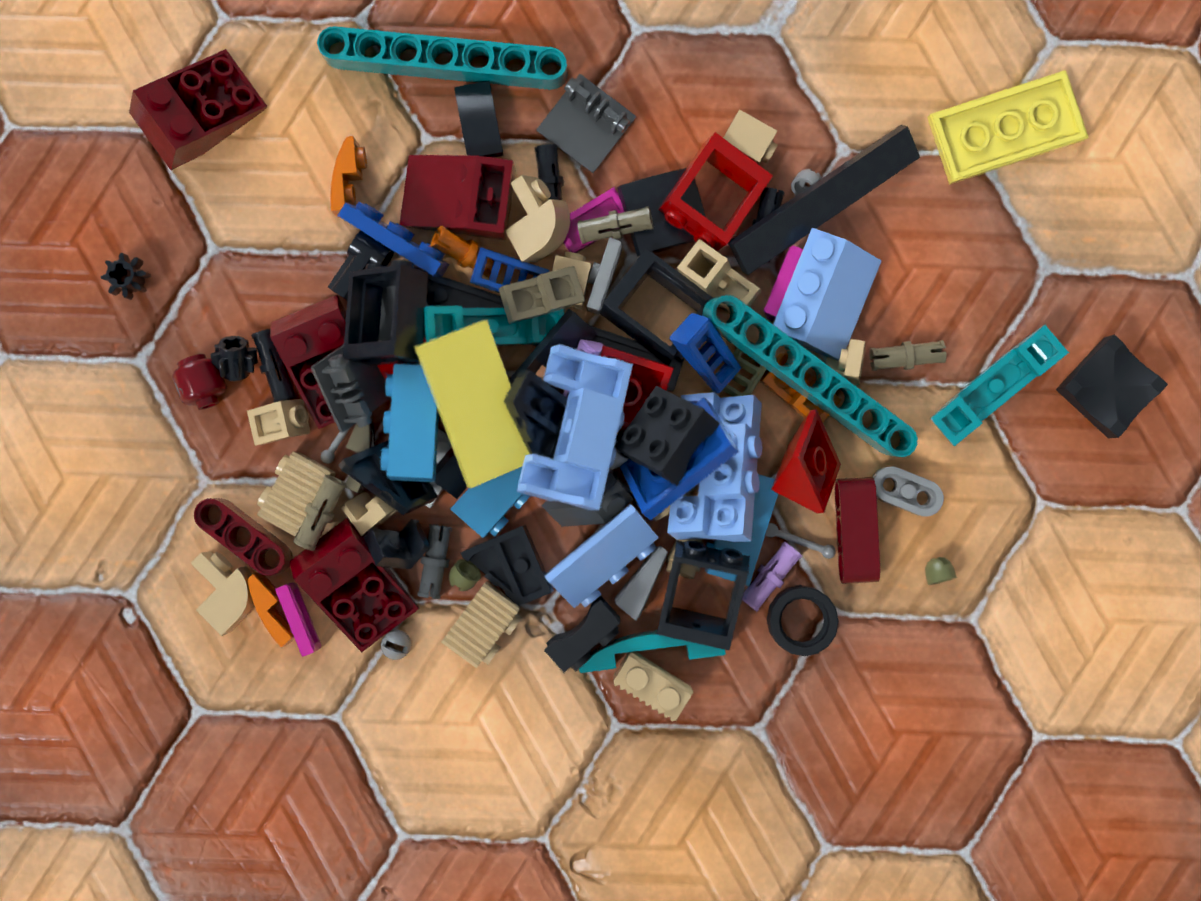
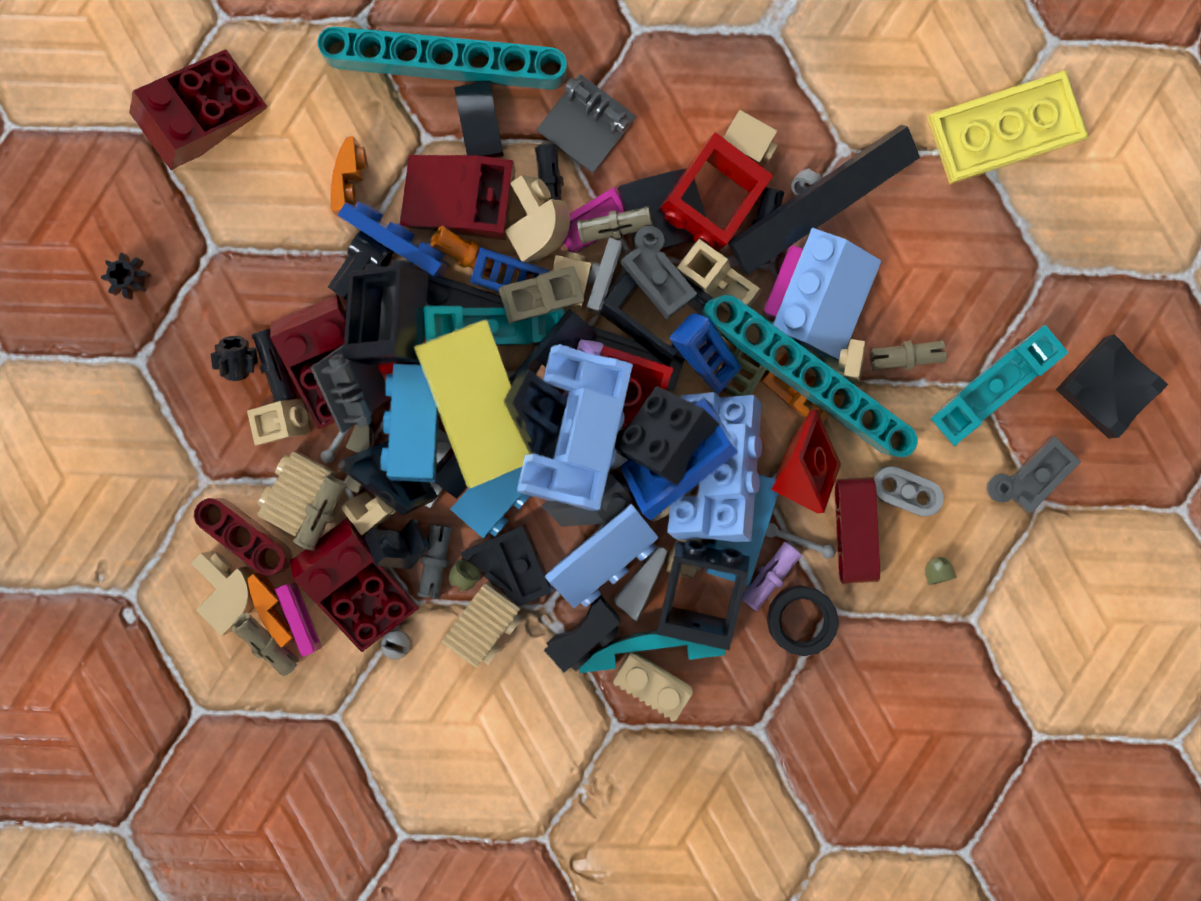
dark red head [172,354,227,410] -> none
none -> dark tan pin [231,613,299,676]
none -> dark grey hinge [621,226,697,319]
none -> dark grey hinge [986,436,1081,514]

